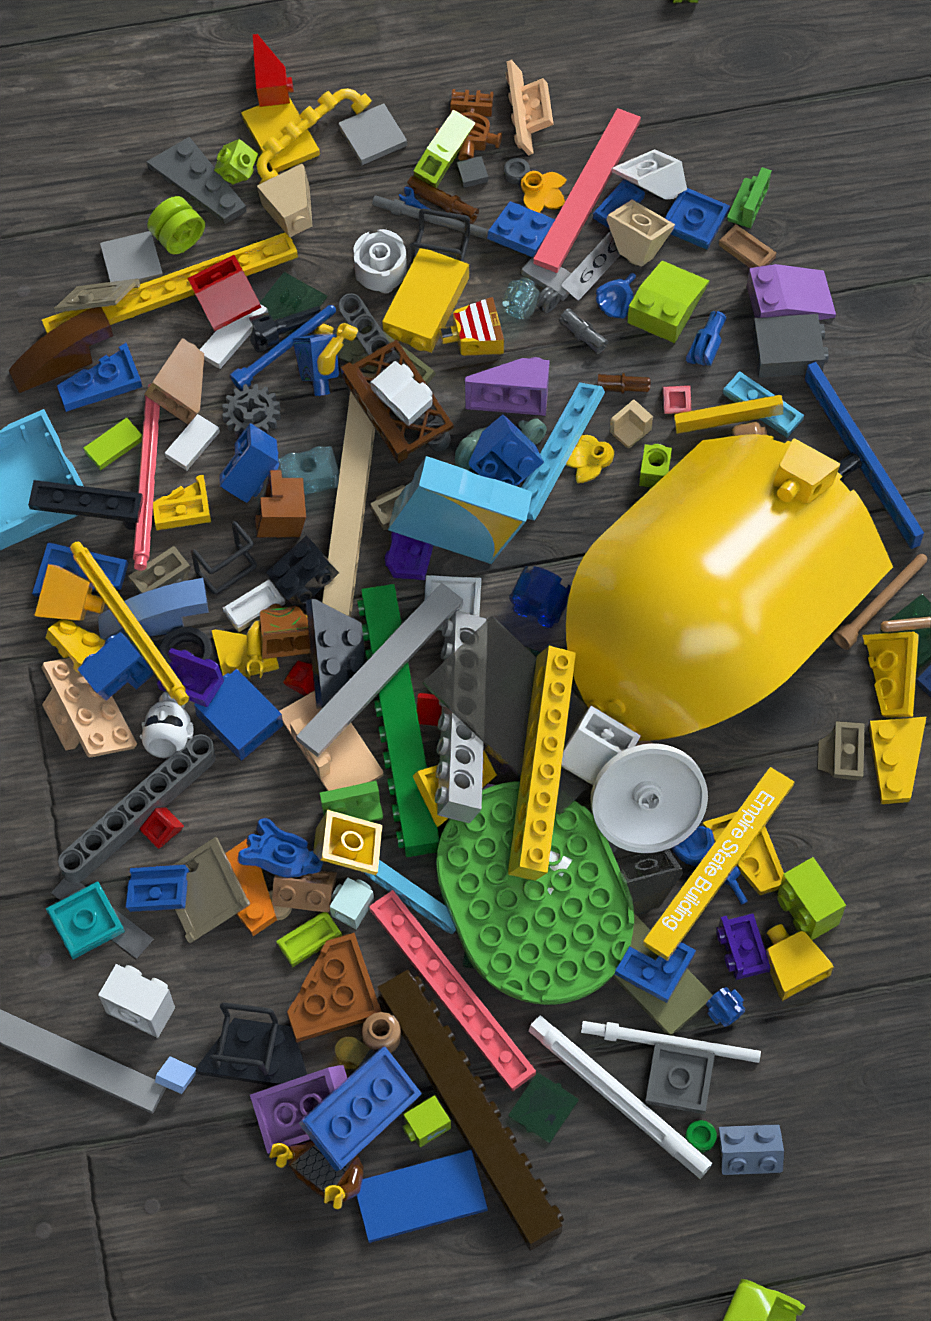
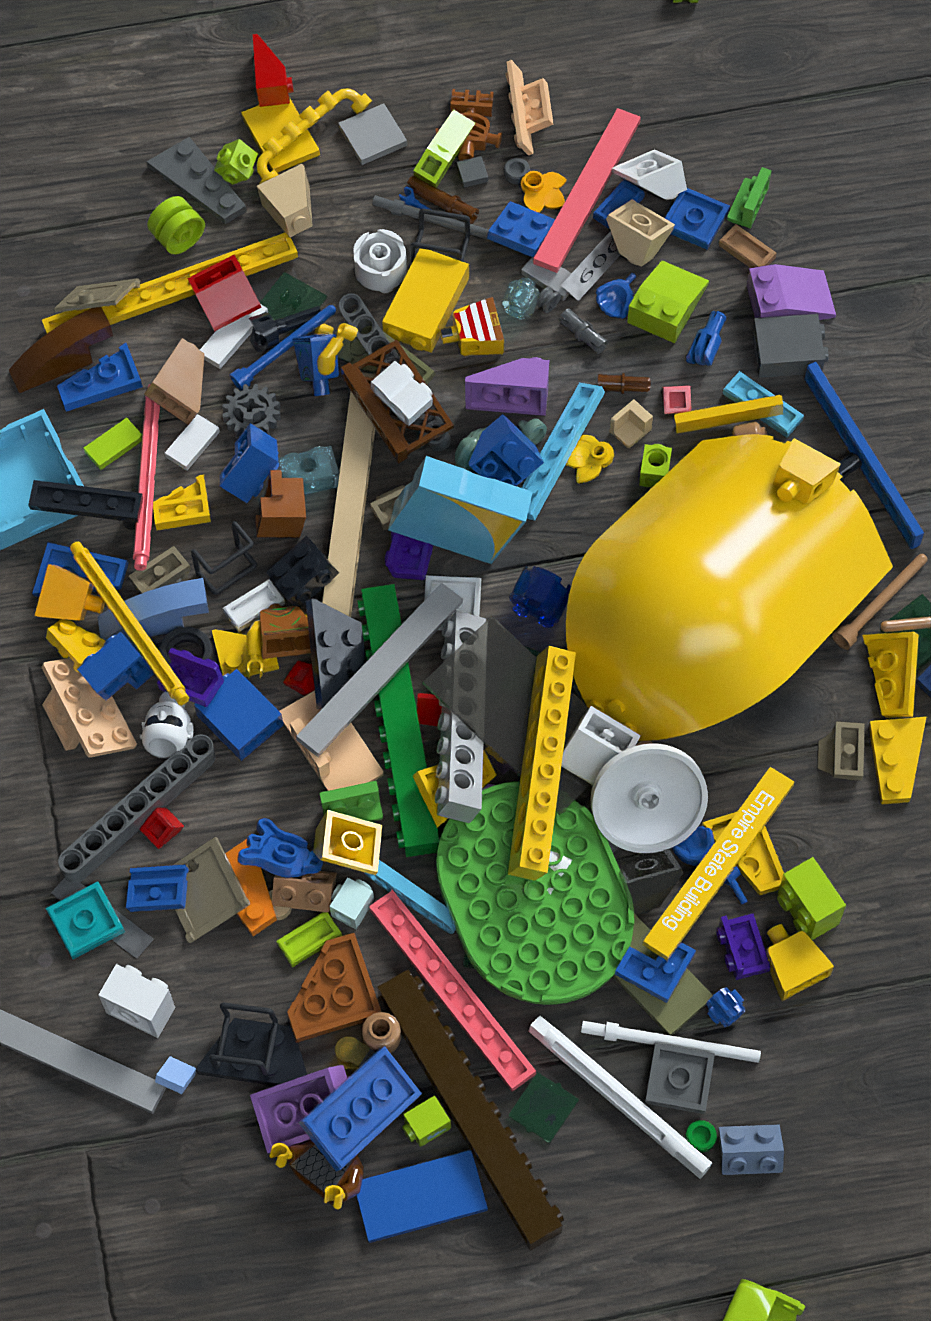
light grey tile [100,231,163,284] -> none

